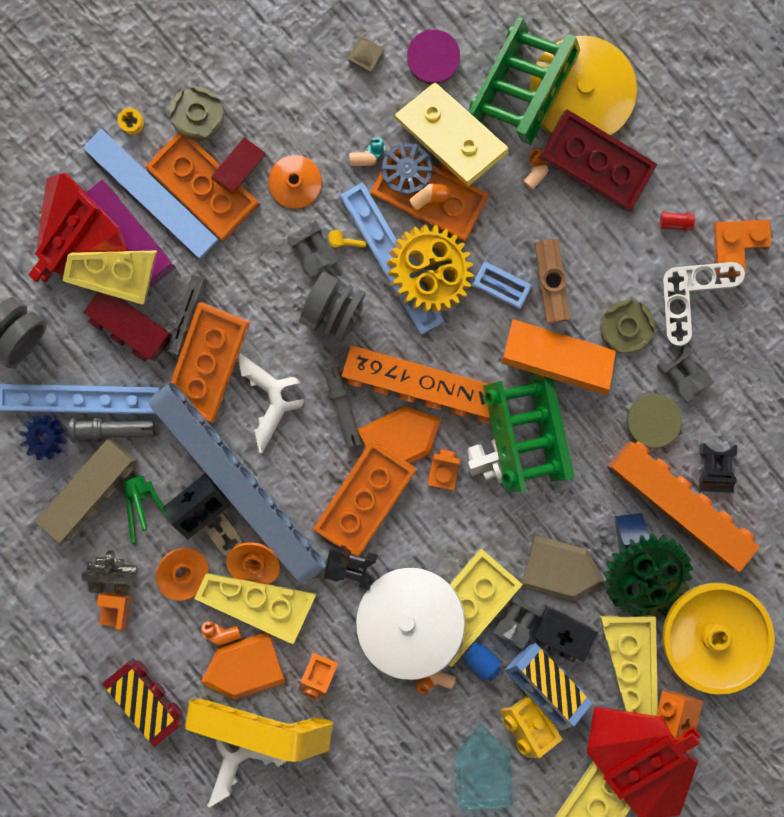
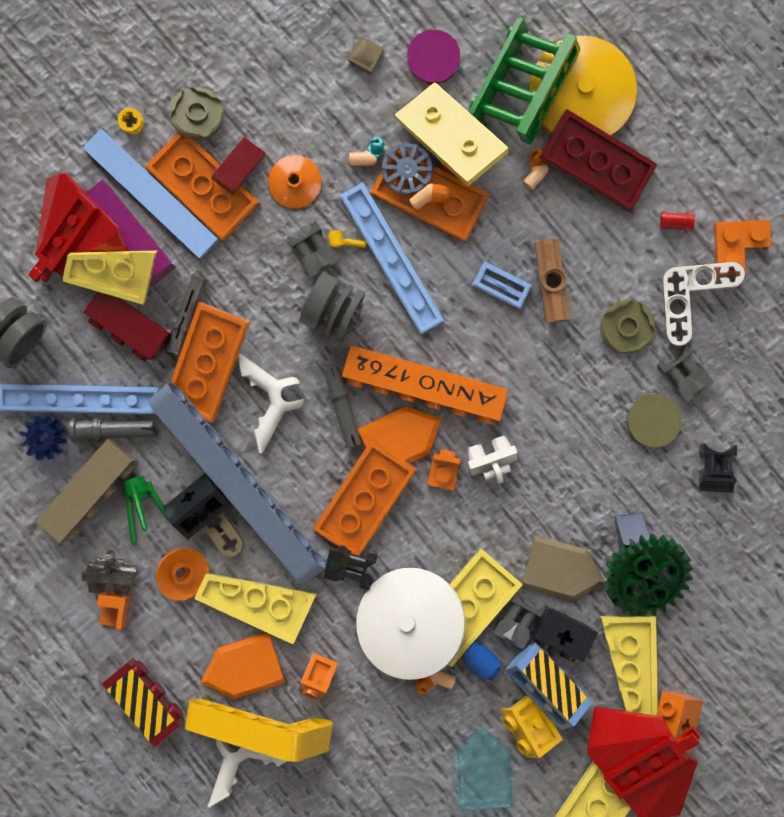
orange arm [201,621,242,646] -> none
orange dish [226,543,281,584] -> none
yellow gear [386,225,474,313] -> none
green fence [483,374,575,493] -> none
orange tile [501,319,616,396] -> none
orange brick [607,441,760,572] -> none
yellow dish [662,583,775,694] -> none

